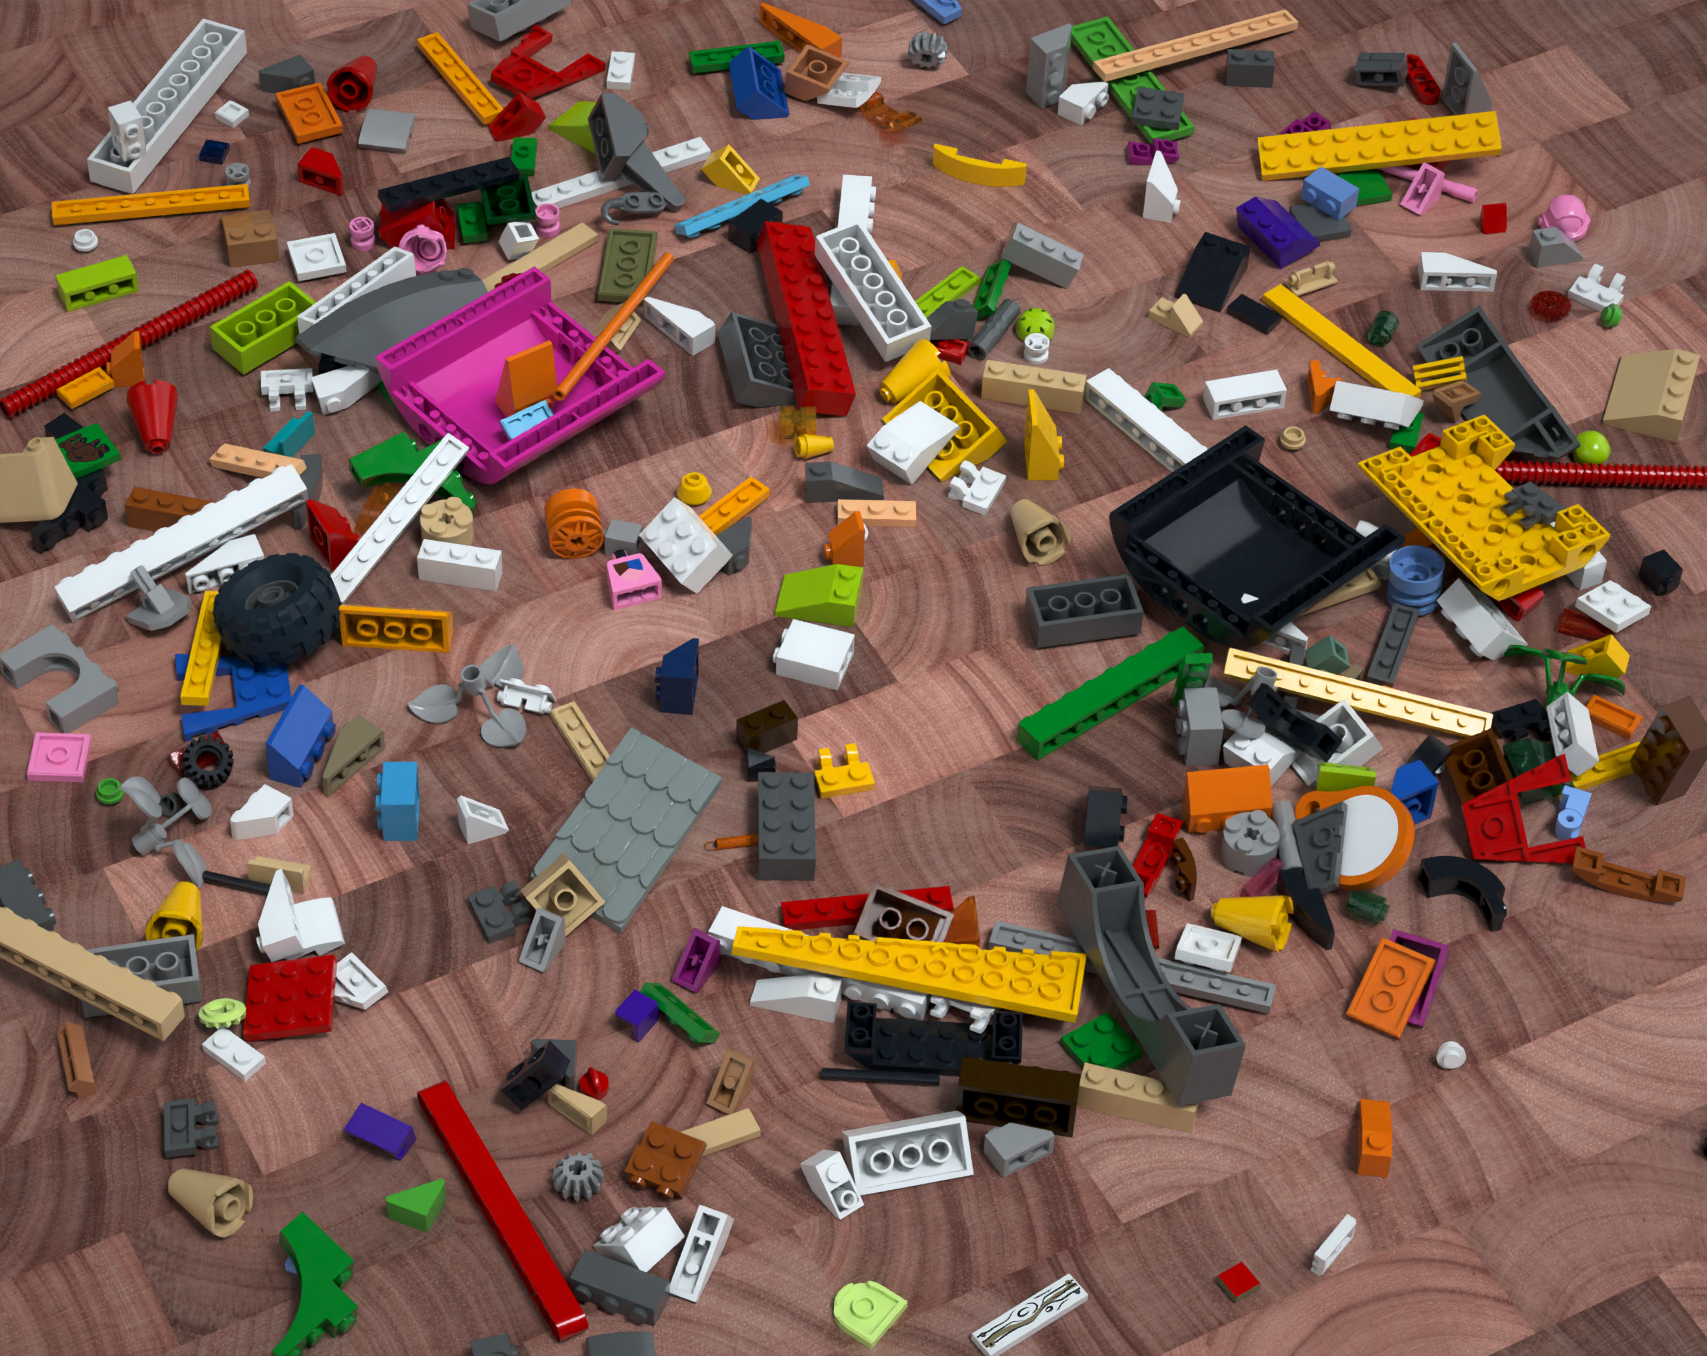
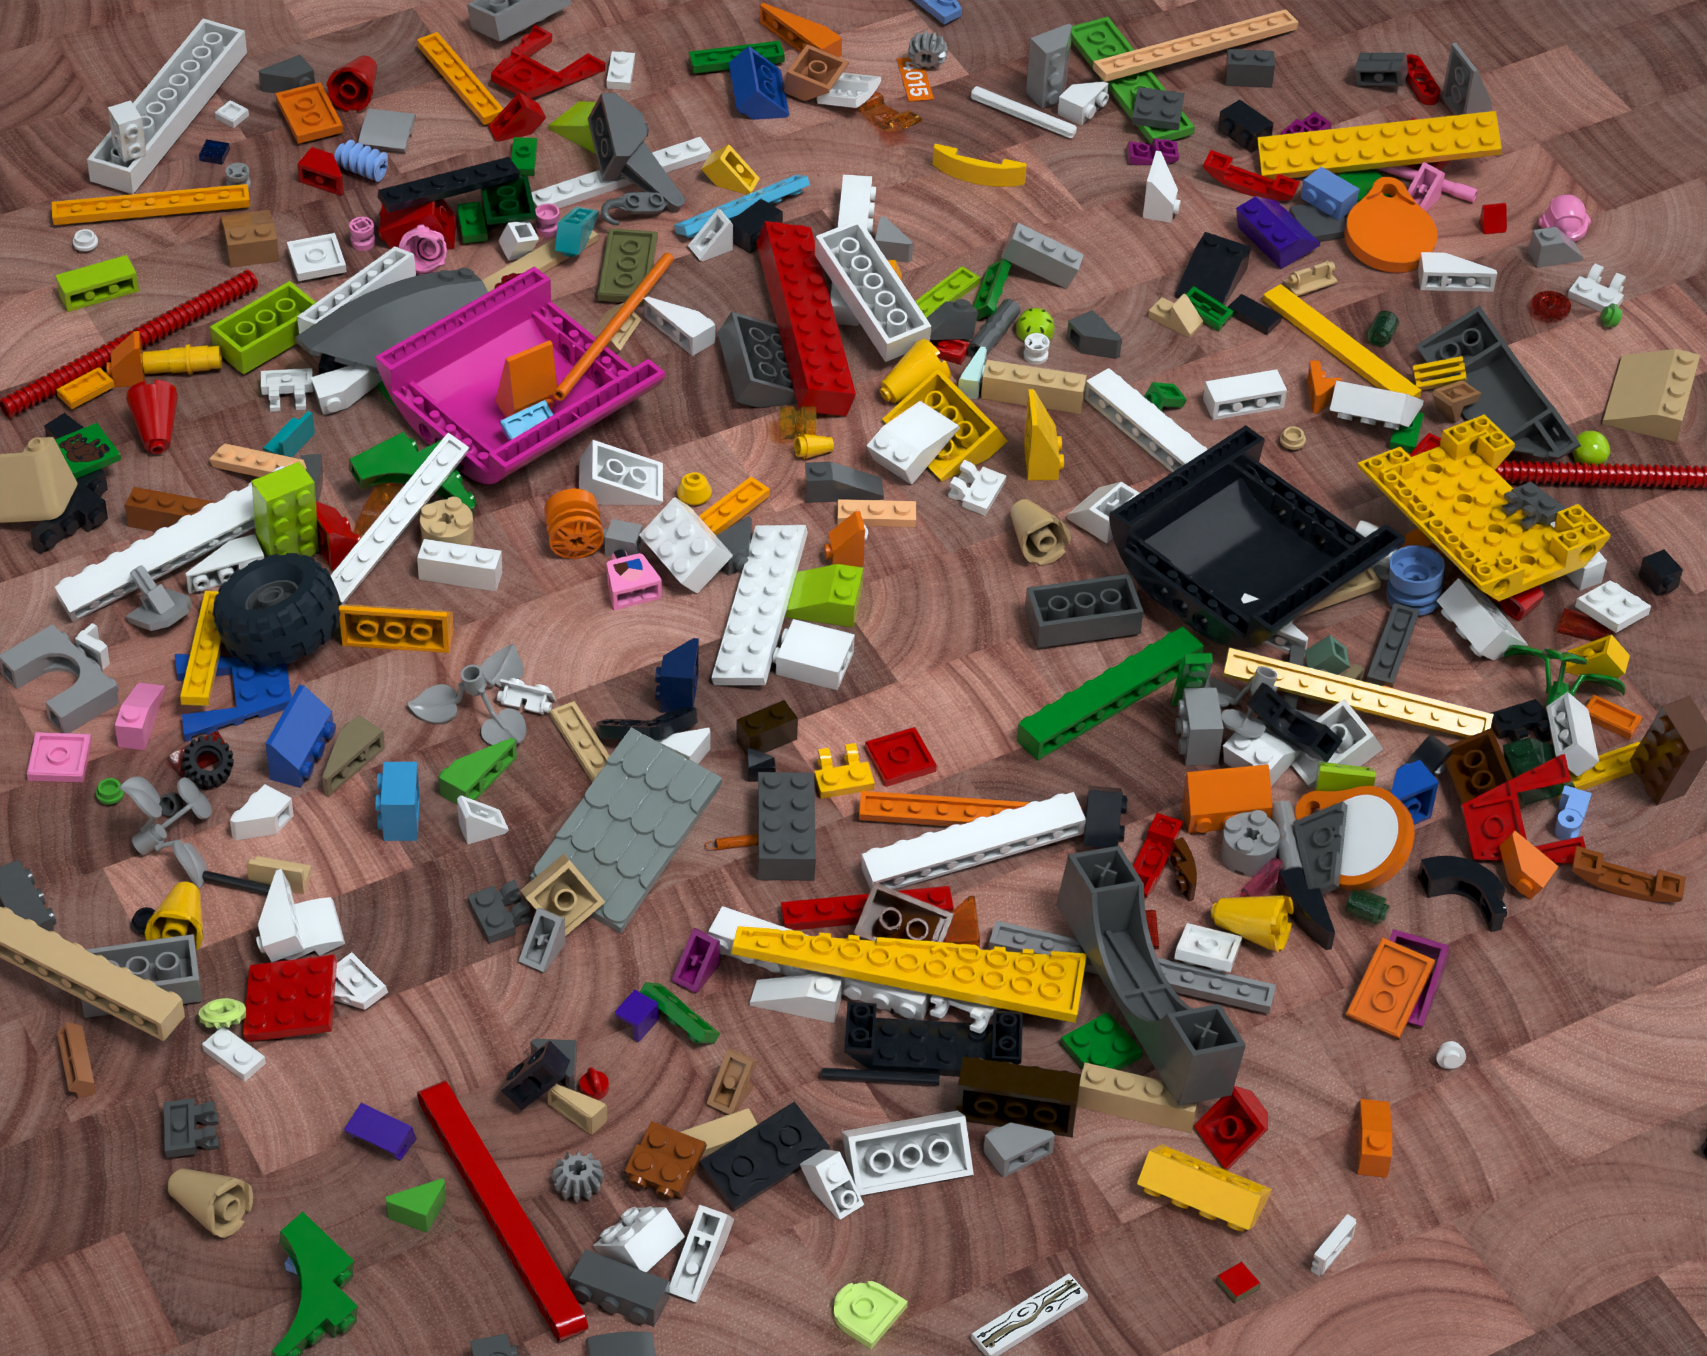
none -> white bracket [75,623,110,671]
none -> bright pink slope [115,683,166,750]
none -> black plate [132,907,155,935]
none -> yellow piece [143,344,222,375]
none -> lime brick [251,461,319,558]
none -> light blue piece [334,140,388,182]
none -> bright green slope [438,738,517,804]
none -> teal slope [555,207,599,257]
none -> white slope [579,440,663,505]
none -> black beam [596,707,698,740]
none -> white slope [655,728,710,764]
none -> white slope [688,209,733,261]
none -> black piece [698,1101,830,1212]
none -> white plate [712,525,808,685]
none -> orange plate [859,791,1083,835]
none -> white brick [861,792,1086,891]
none -> red tile [864,727,937,787]
none -> light grey slope [875,216,913,263]
none -> orange sticker [896,57,934,101]
none -> light aqua slope [958,347,987,400]
none -> white axle [971,86,1077,139]
none -> white slope [1066,482,1140,543]
none -> dark grey slope [1067,310,1122,359]
none -> yellow slope [1137,1144,1272,1232]
none -> green tile [1186,286,1234,332]
none -> red slope [1194,1086,1268,1170]
none -> red slope [1202,150,1300,201]
none -> black brick [1218,100,1274,153]
none -> orange piece [1344,177,1438,273]
none -> orange slope [1499,831,1559,900]

